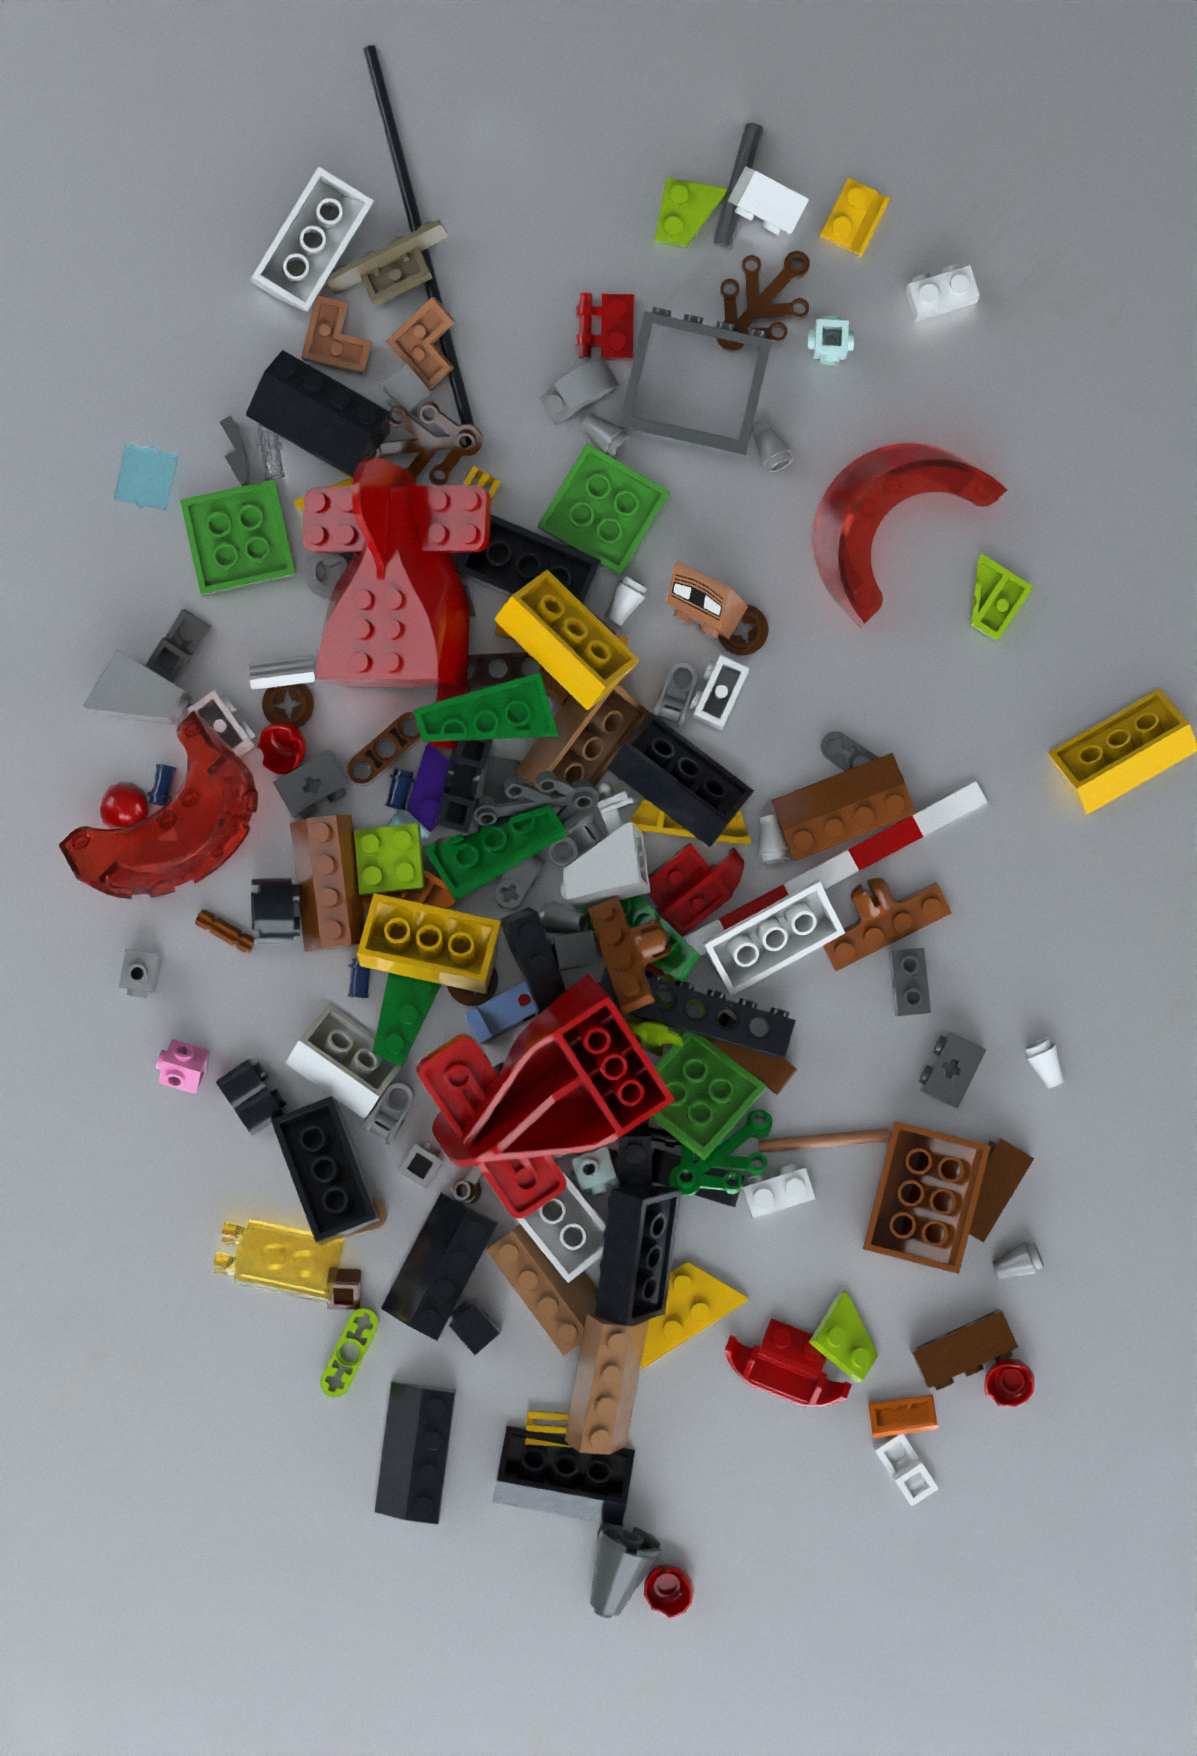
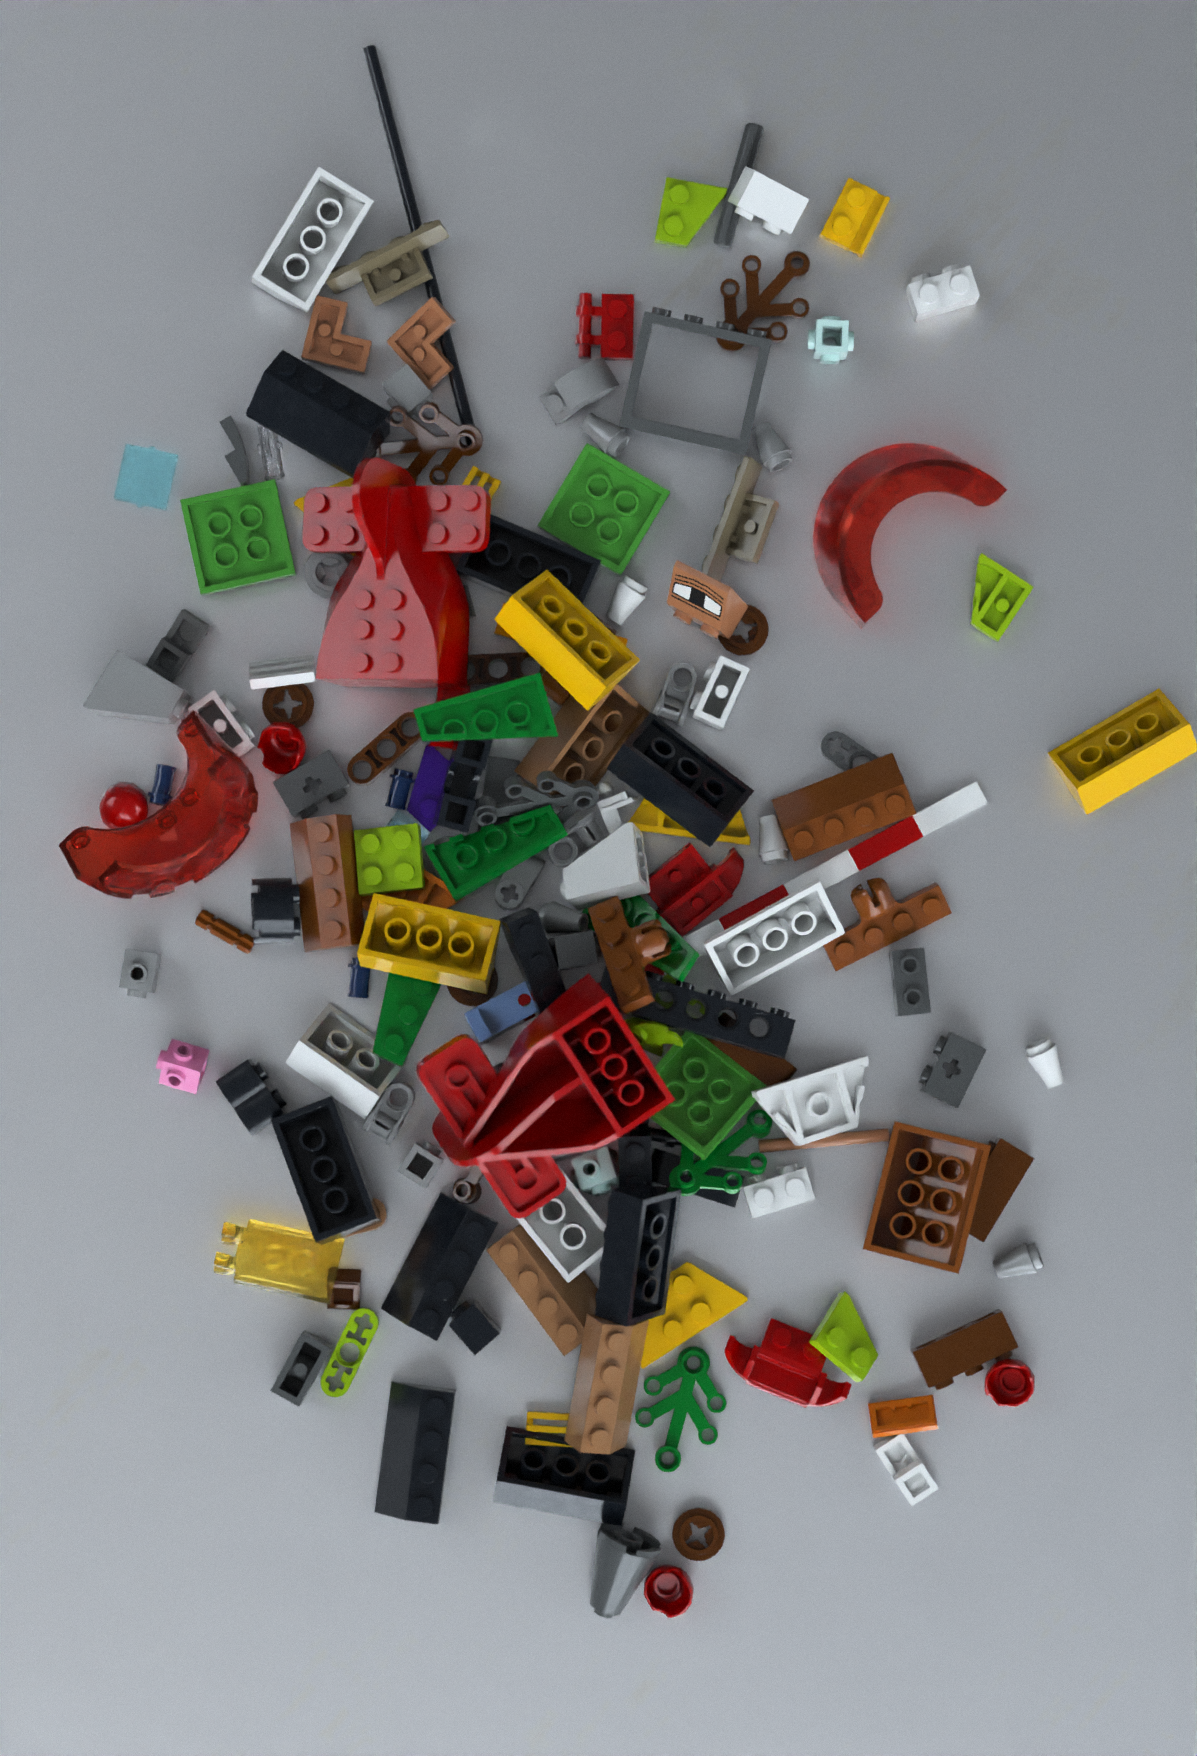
none -> dark grey brick [270,1330,334,1406]
none -> green plant [635,1346,726,1472]
none -> reddish brown gear [672,1507,725,1561]
none -> dark tan bracket [702,456,779,582]
none -> white wing [751,1056,869,1146]

